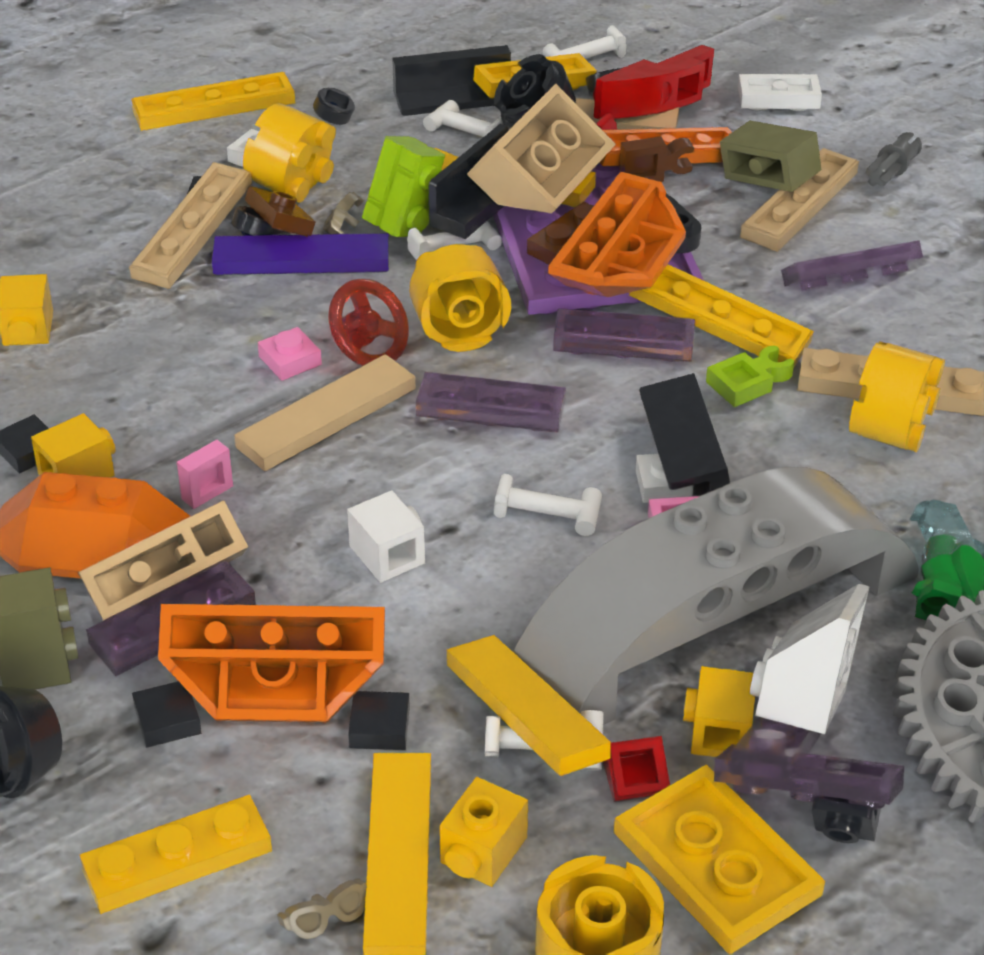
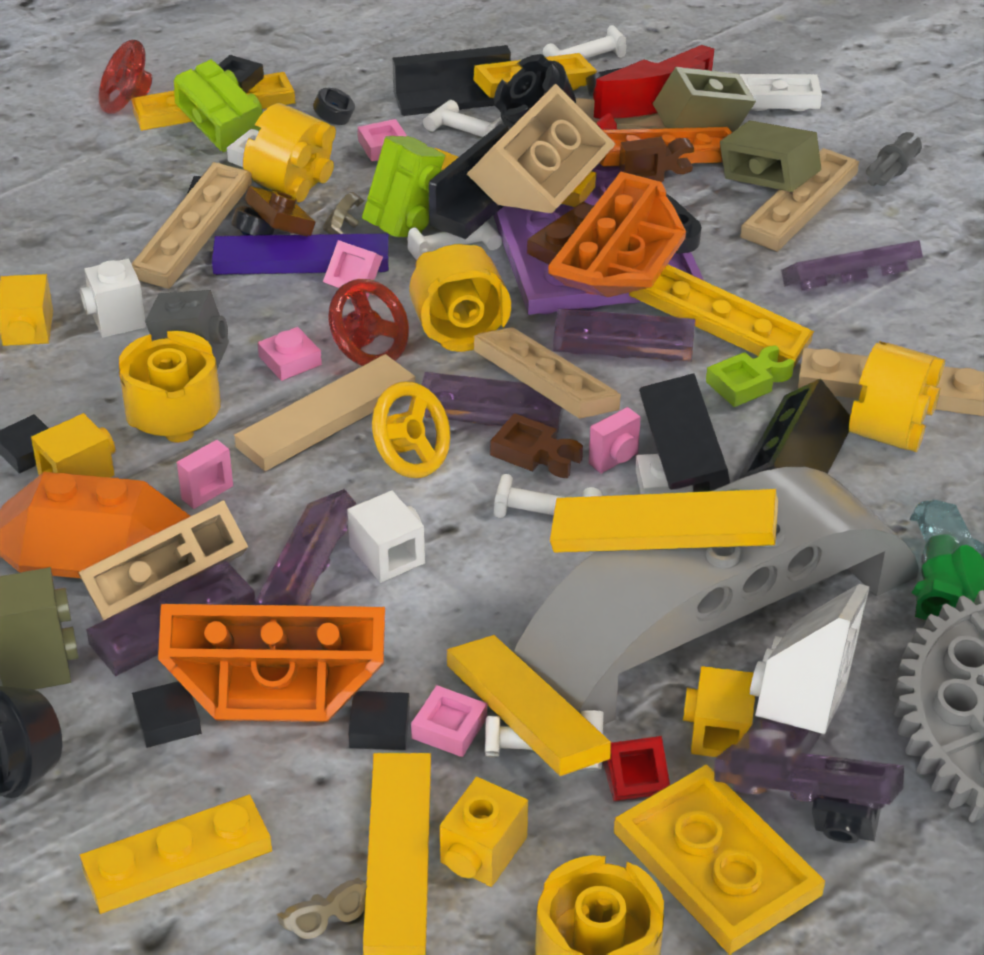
none -> white brick [80,258,146,338]
none -> clear red piece [98,39,152,114]
none -> yellow brick [119,331,221,443]
none -> dark grey head [145,290,229,369]
none -> lime brick [174,59,263,153]
none -> black tile [218,55,264,93]
none -> clear purple plate [253,489,357,606]
none -> bright pink plate [323,240,383,299]
none -> bright pink plate [358,119,407,162]
none -> yellow piece [372,381,450,478]
none -> bright pink plate [411,685,487,757]
none -> tan tile [474,327,621,419]
none -> reddish brown plate [490,413,583,478]
none -> yellow tile [550,489,778,553]
none -> bright pink plate [589,407,641,474]
none -> olive brick [653,67,756,132]
none -> black panel [738,378,850,480]

